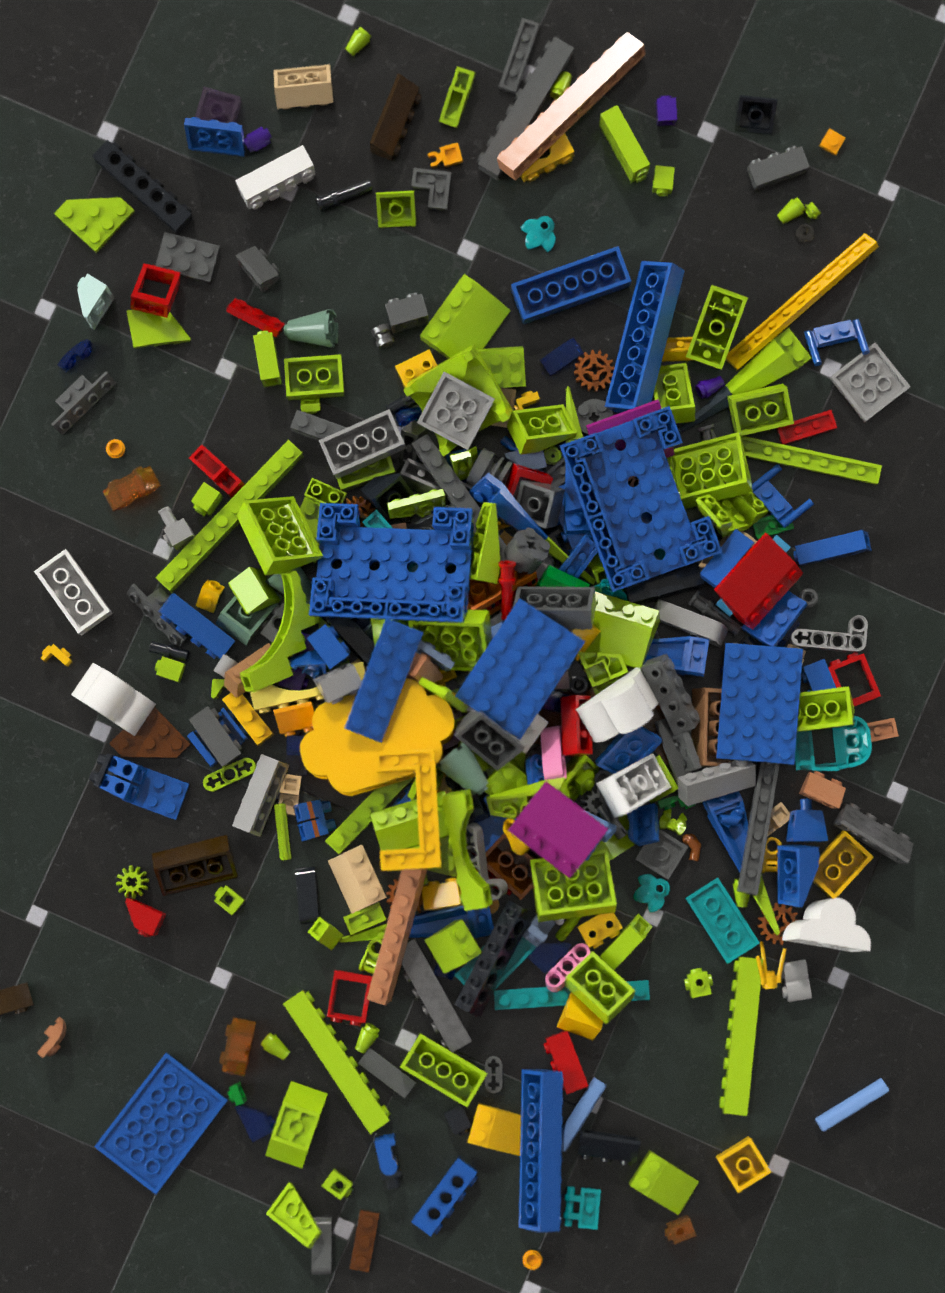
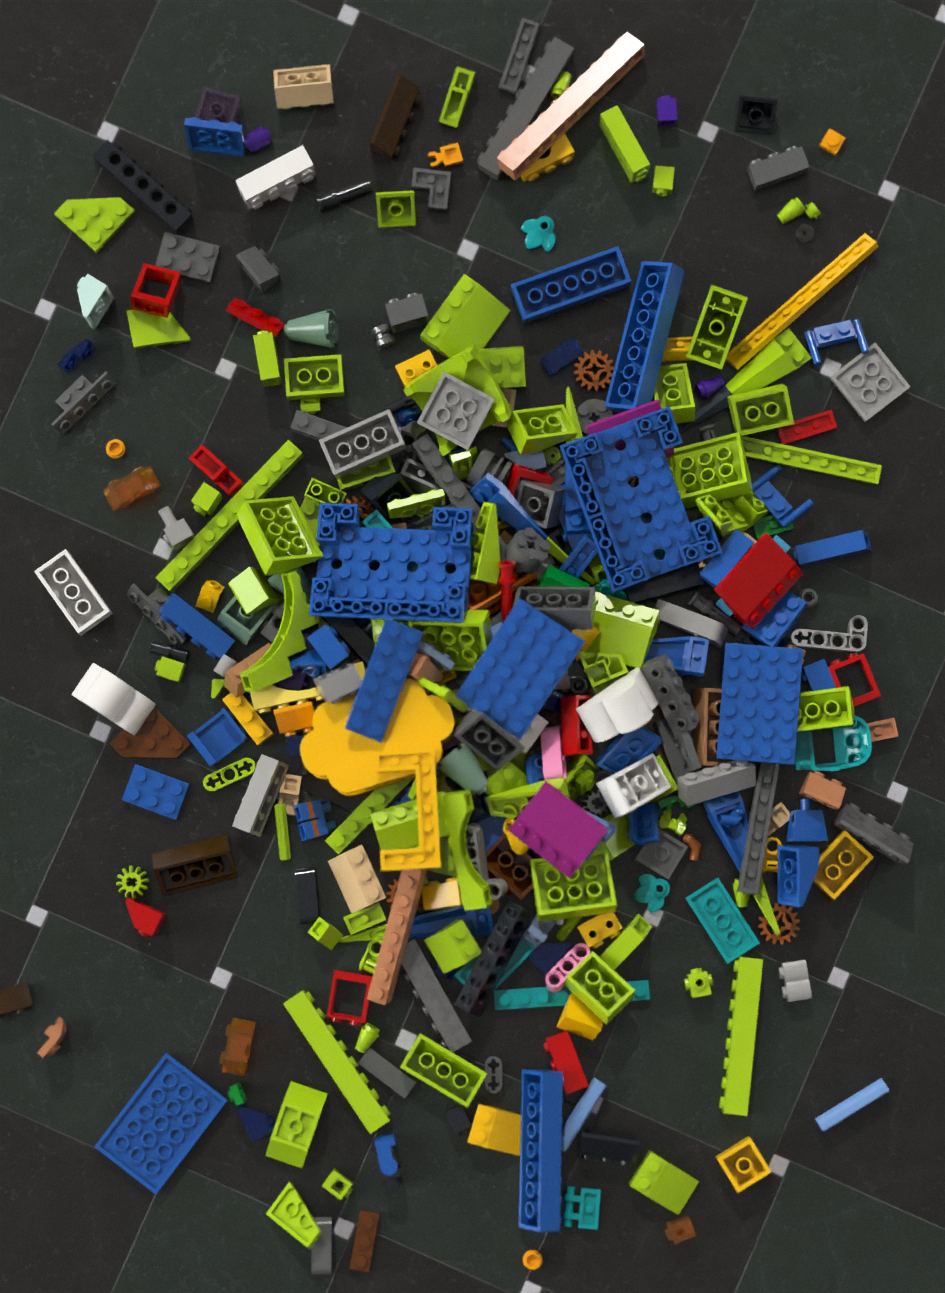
yellow bracket [41,644,73,667] -> none
blue hips [89,753,148,803] -> none
dark grey brick [189,706,243,768] -> none
lime brick [214,886,245,915] -> none
lime cone [260,1033,290,1060] -> none
lime cone [345,27,372,56] -> none
blue brick [412,1156,478,1236] -> none
yellow bracket [513,391,540,410] -> none
dark grey axle [597,803,628,840] -> none
yellow plant [756,941,786,989] -> none
white brick [783,898,871,952] -> none

